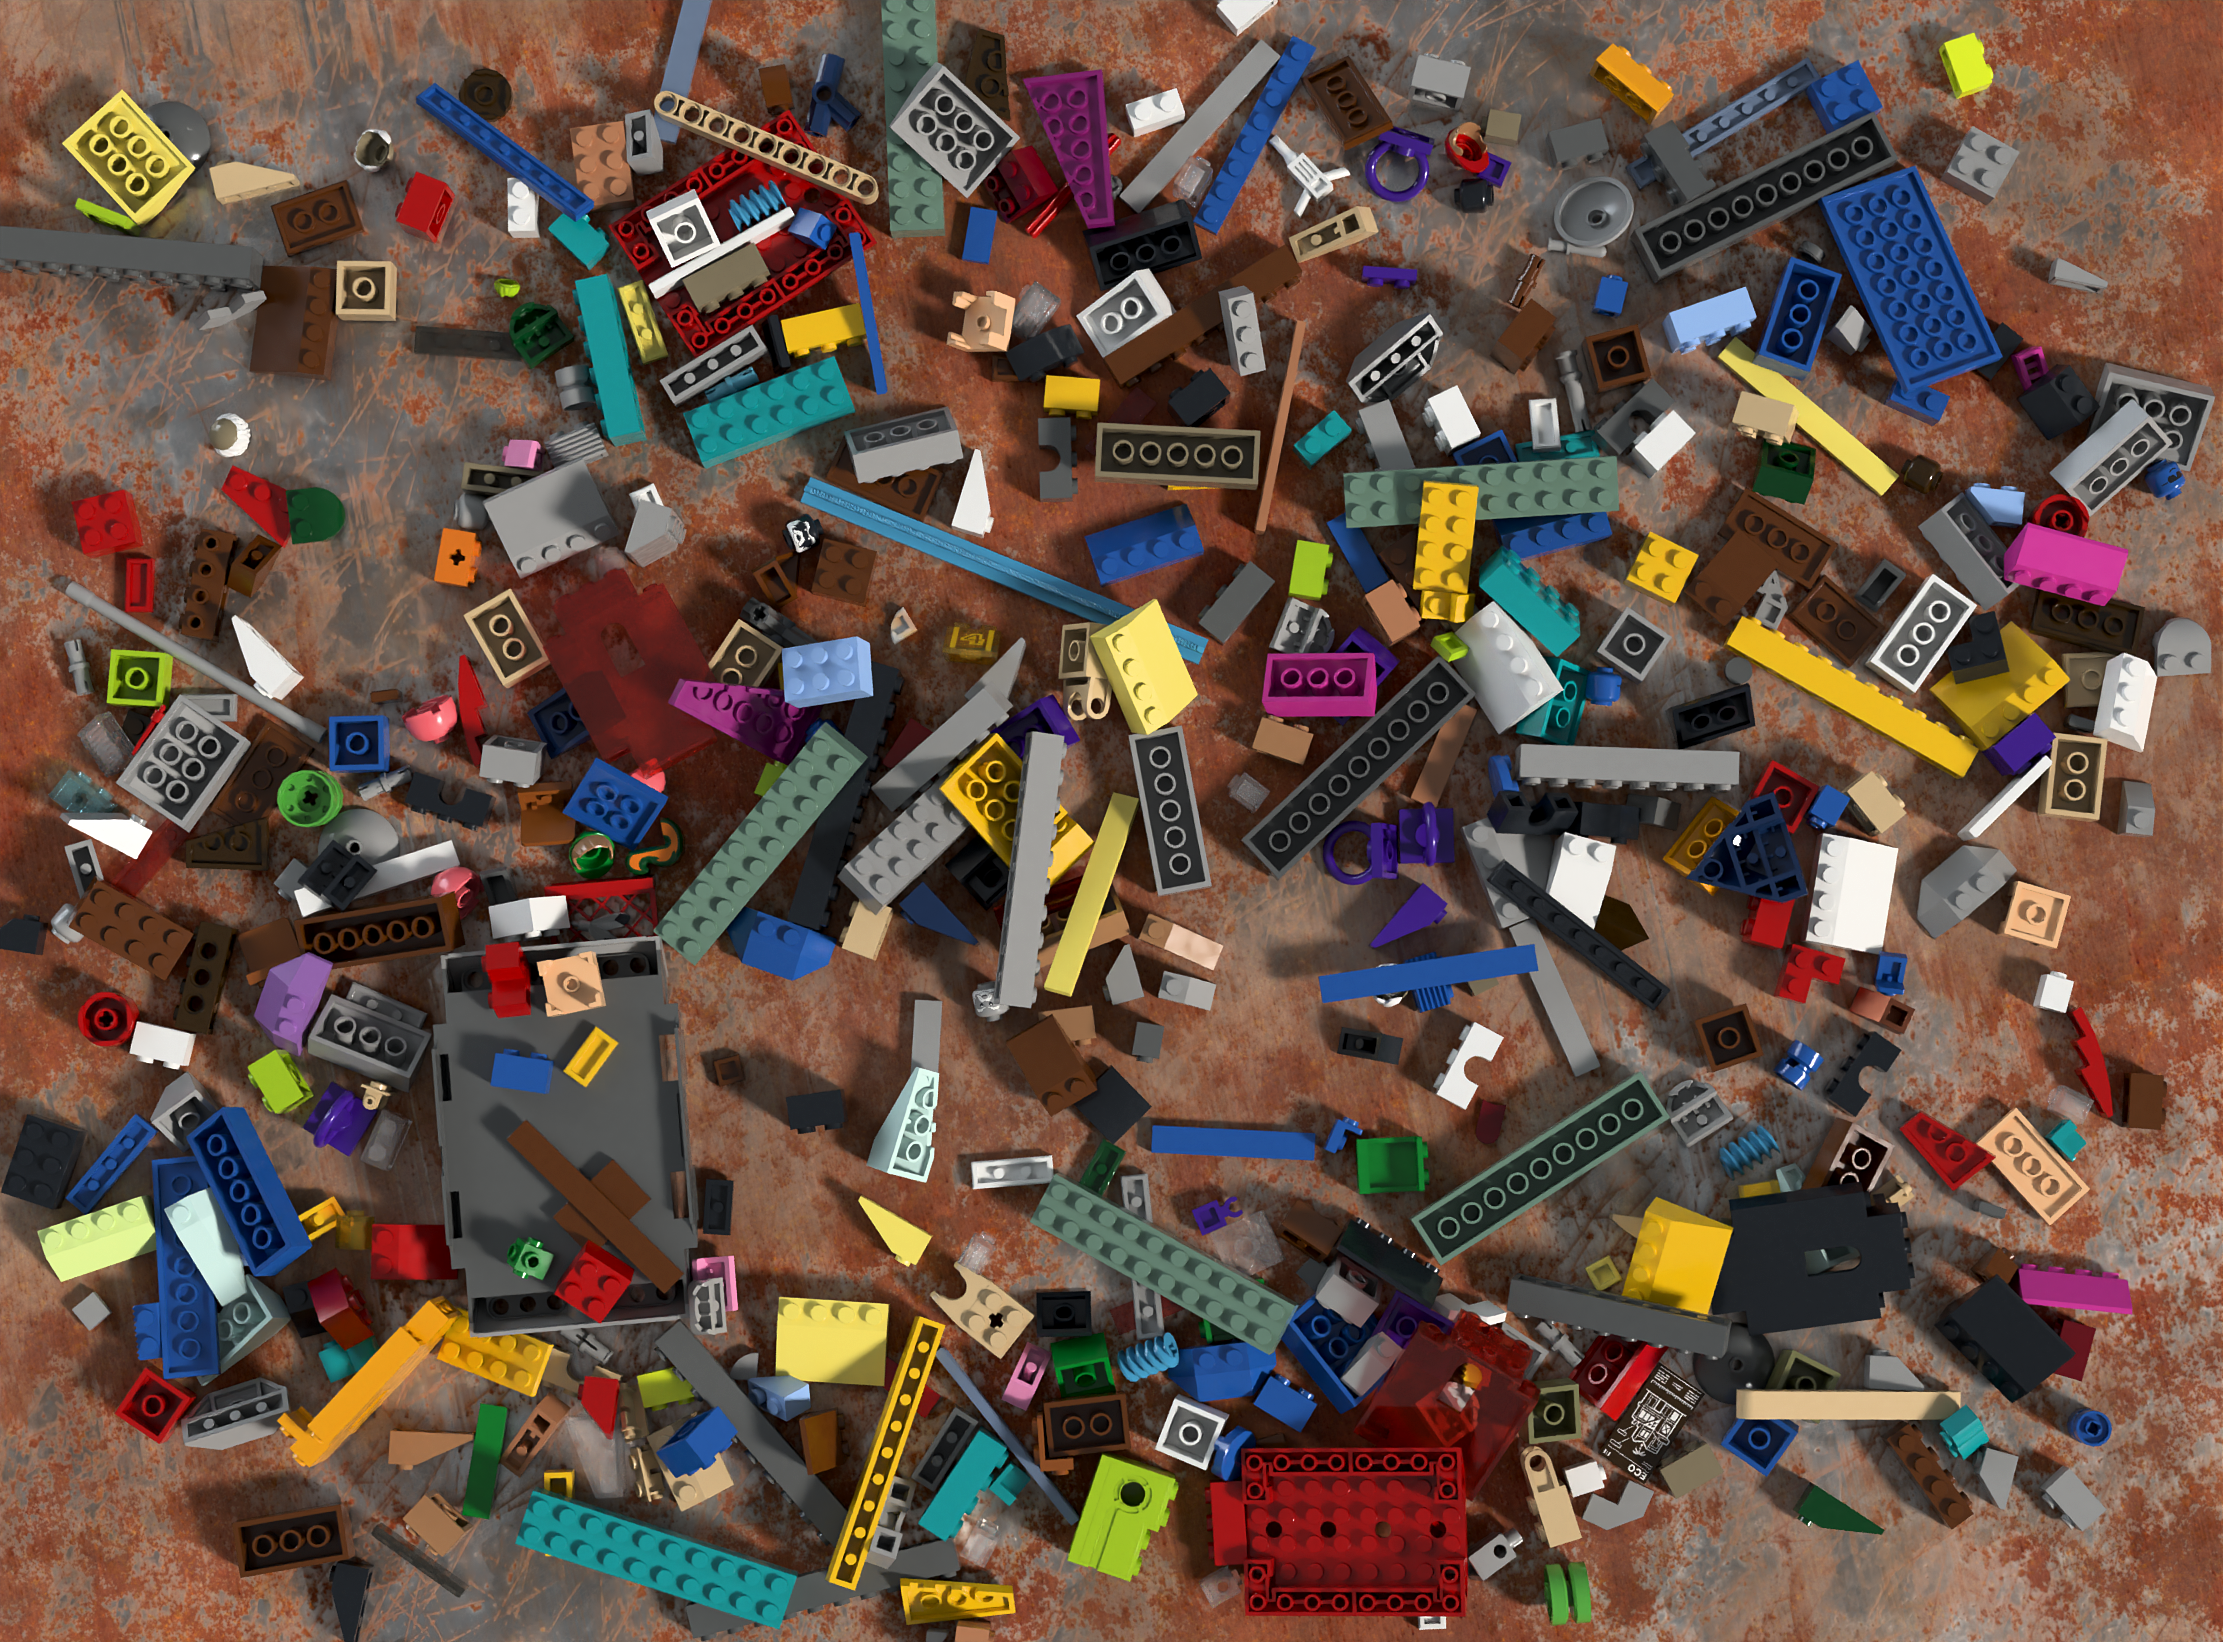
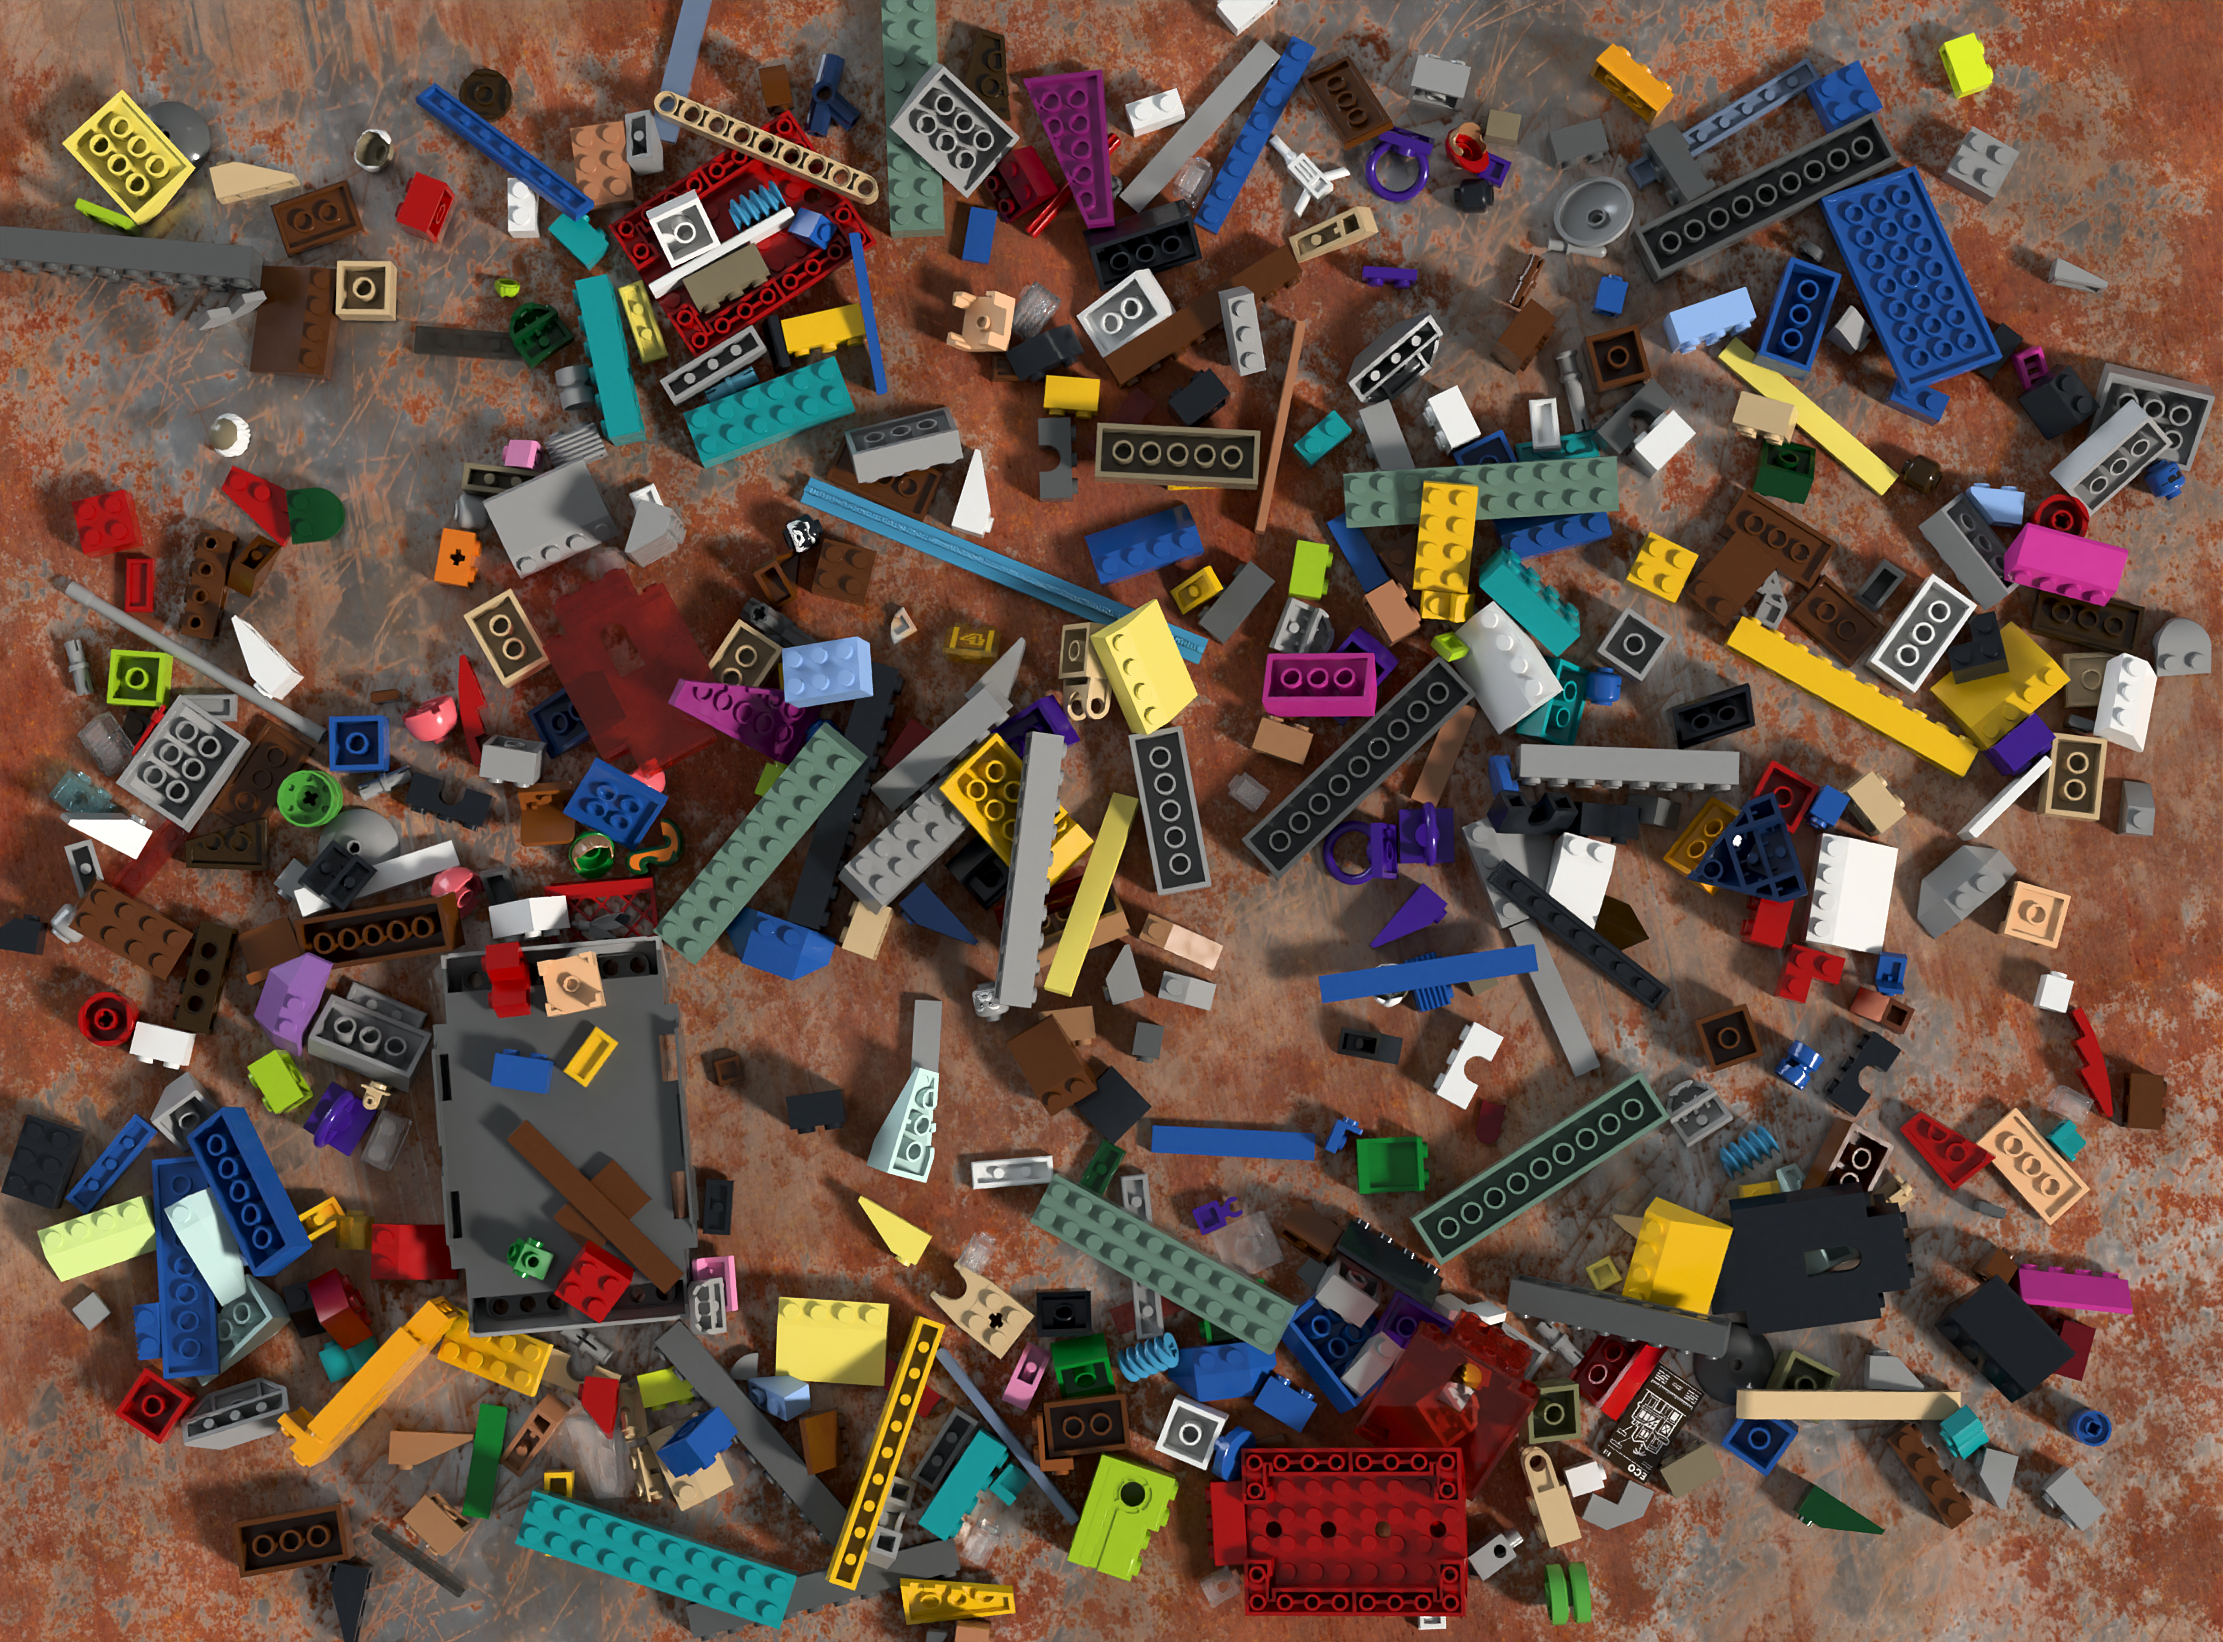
dark grey tile [1724,657,1752,685] -> none
none -> yellow slope [1170,566,1223,615]

